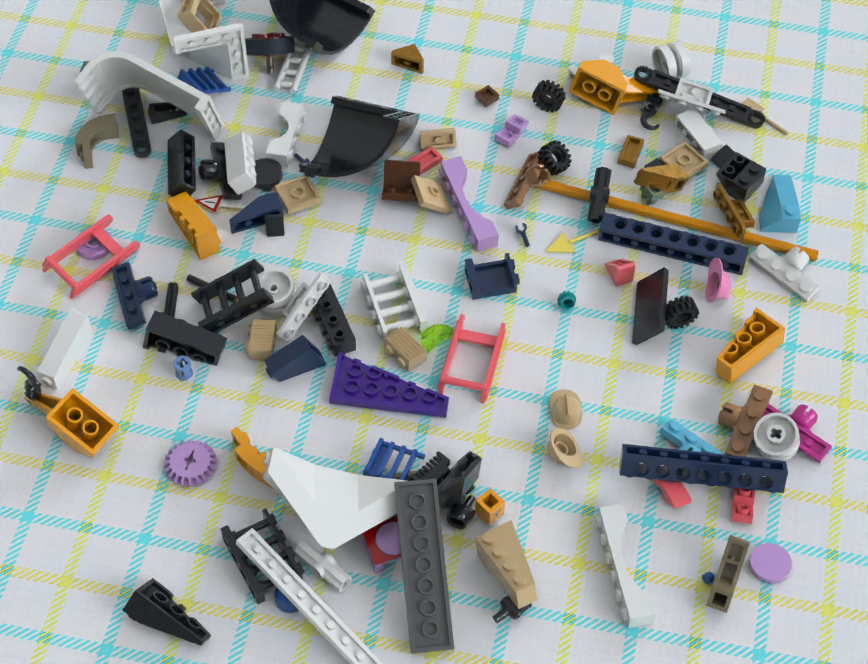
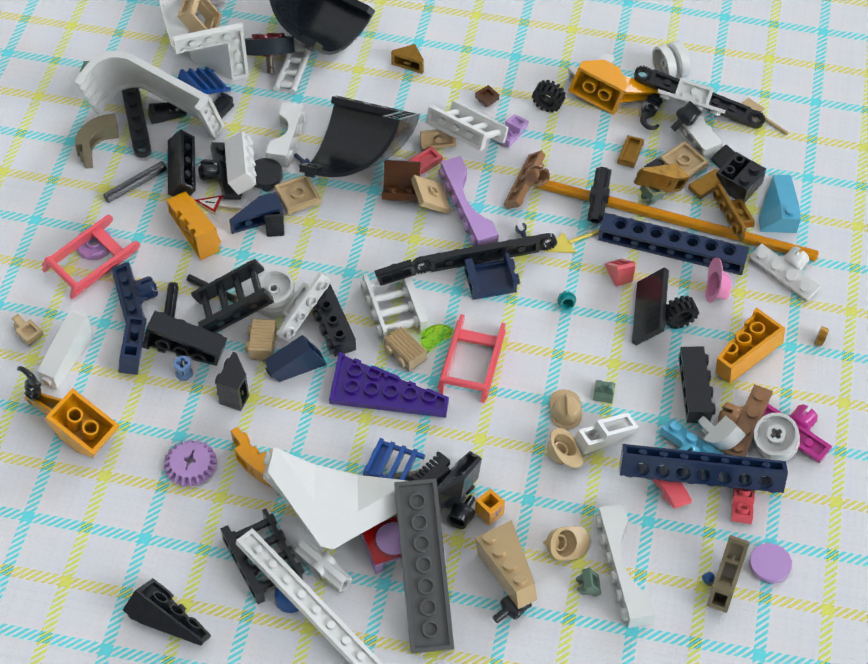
black tyre [537,140,572,175] -> none
none -> tan plate [12,314,44,345]
none -> black axle [103,161,167,203]
none -> dark blue slope [118,316,147,375]
none -> black piece [213,92,234,119]
none -> black slope [215,352,249,411]
none -> black plate [374,259,416,286]
none -> black plate [412,233,557,274]
none -> white fence [425,101,509,151]
none -> tan piece [543,526,590,561]
none -> white slope [574,413,639,455]
none -> sand green tile [576,567,601,596]
none -> sand green tile [593,380,615,403]
none -> black piece [671,101,702,132]
none -> black brick [678,346,716,423]
none -> pearl gold tile [688,168,722,199]
none -> white brick [698,415,746,450]
none -> pearl gold tile [814,326,829,346]

